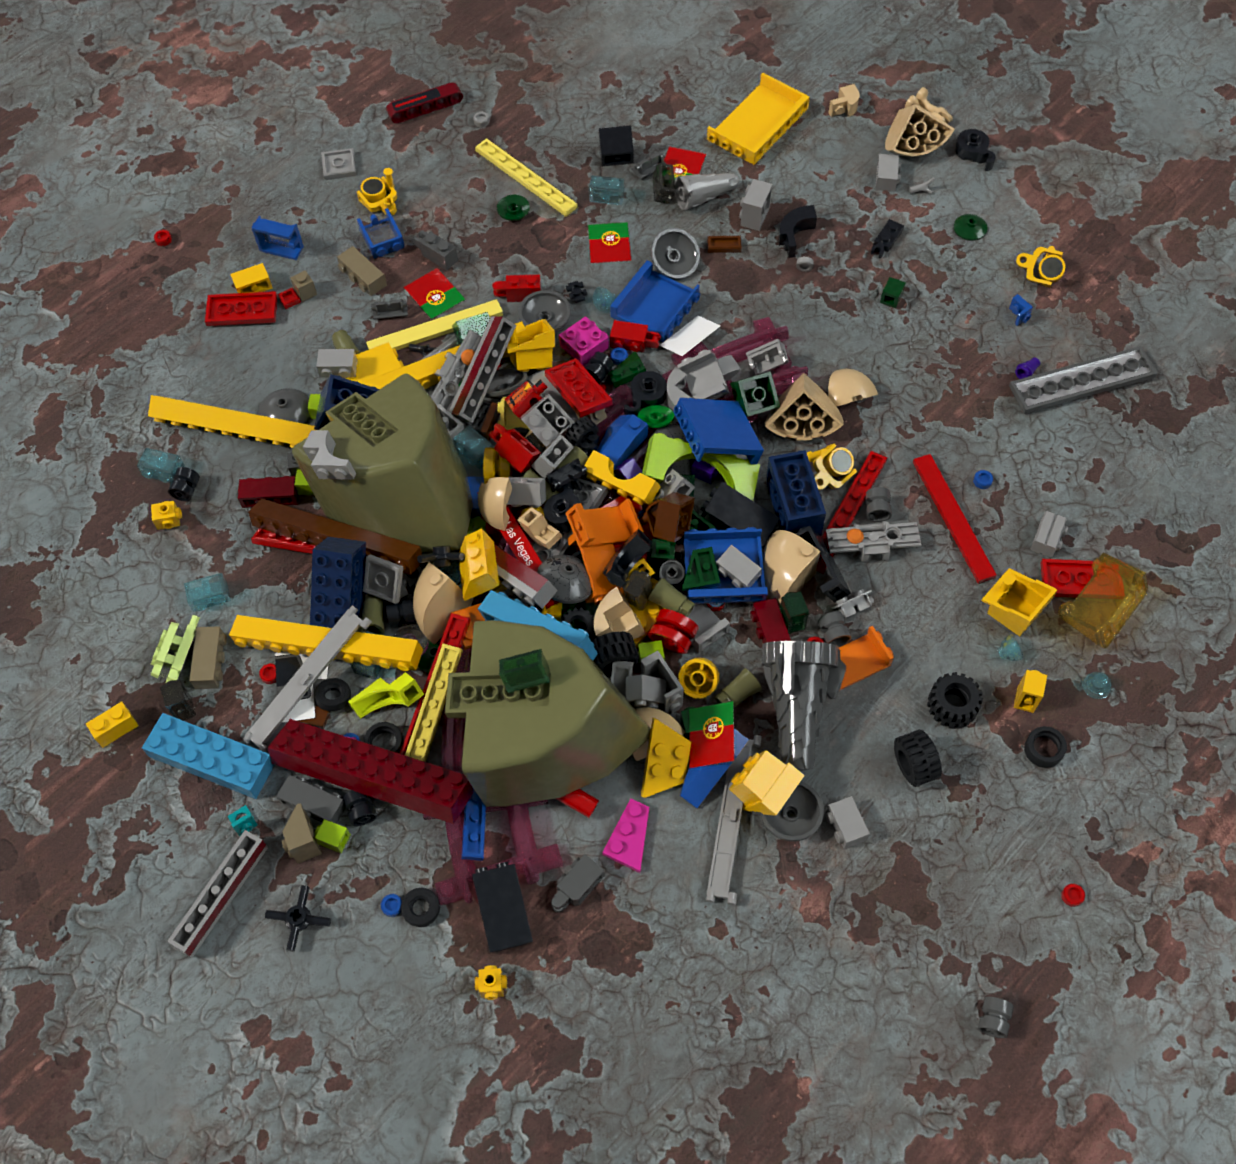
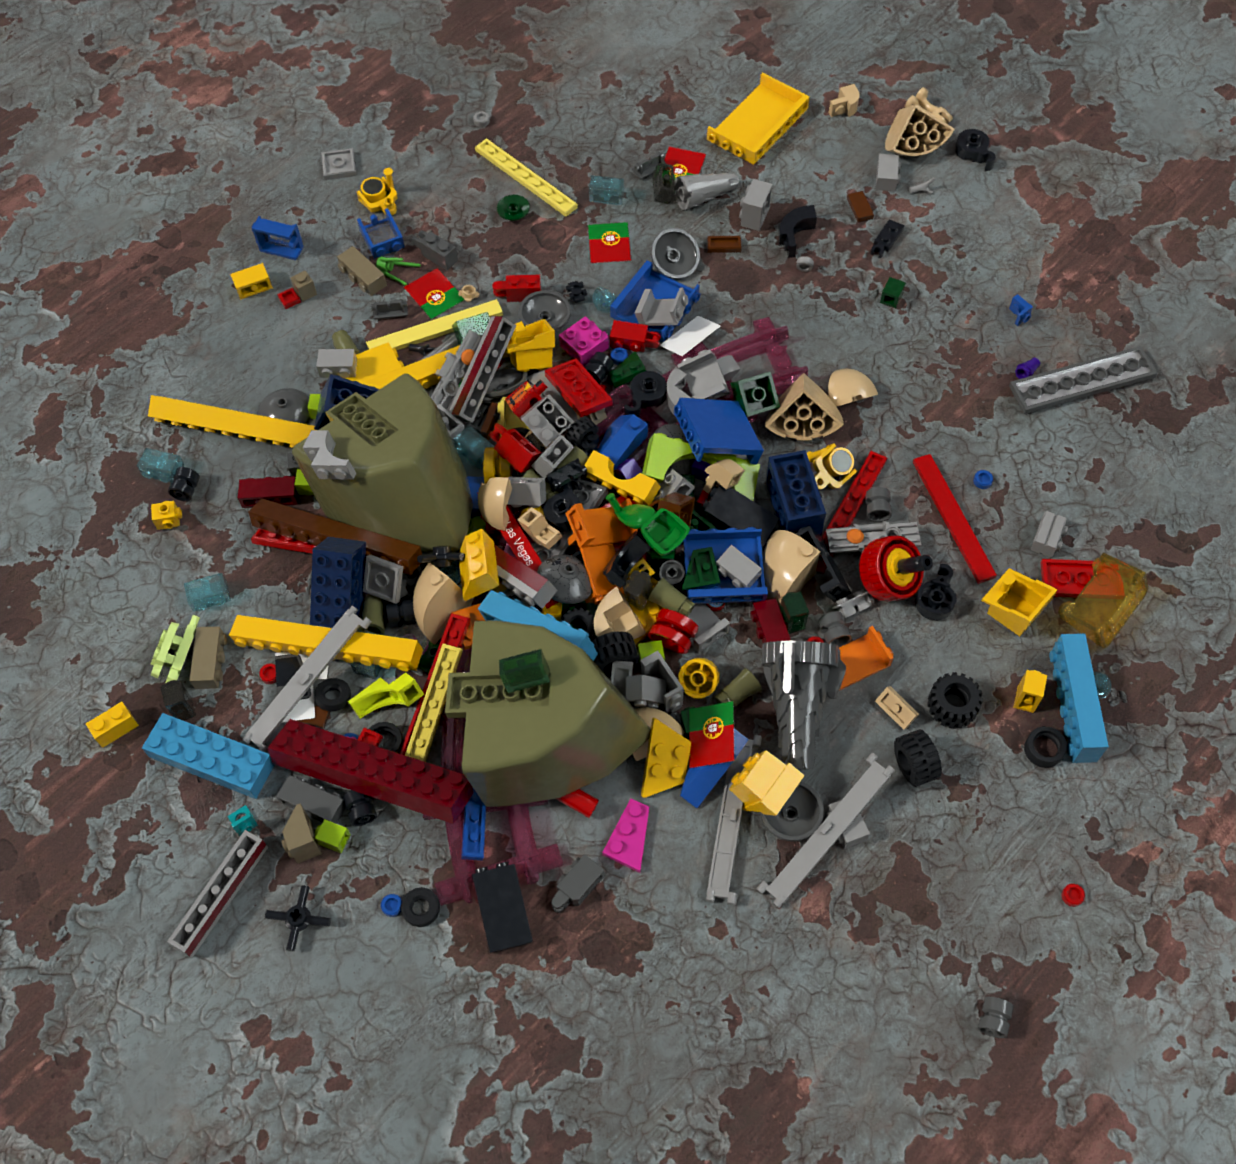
red tile [154,230,172,246] -> none
red plate [205,291,277,326] -> none
dark red beam [386,82,463,124] -> none
yellow brick [475,965,507,1000] -> none
black slope [599,125,634,167] -> none
green dish [637,405,674,428] -> none
light grey hinge [746,339,789,375] -> none
dark green dish [953,214,988,241] -> none
clear light blue brick [997,634,1023,661] -> none
yellow piece [1016,246,1065,288] -> none
none -> red tile [357,728,383,747]
none -> bright green plant [376,257,421,286]
none -> tan plate [458,285,479,302]
none -> green piece [606,493,690,556]
none -> light grey panel [635,288,688,326]
none -> red tile [697,490,711,513]
none -> tan brick [703,459,745,494]
none -> light grey piece [756,752,895,908]
none -> reddish brown tile [847,191,874,222]
none -> red wheel [859,535,933,602]
none -> tan plate [875,686,919,729]
none -> black piece [915,564,957,621]
none -> dark azure brick [1049,633,1109,763]

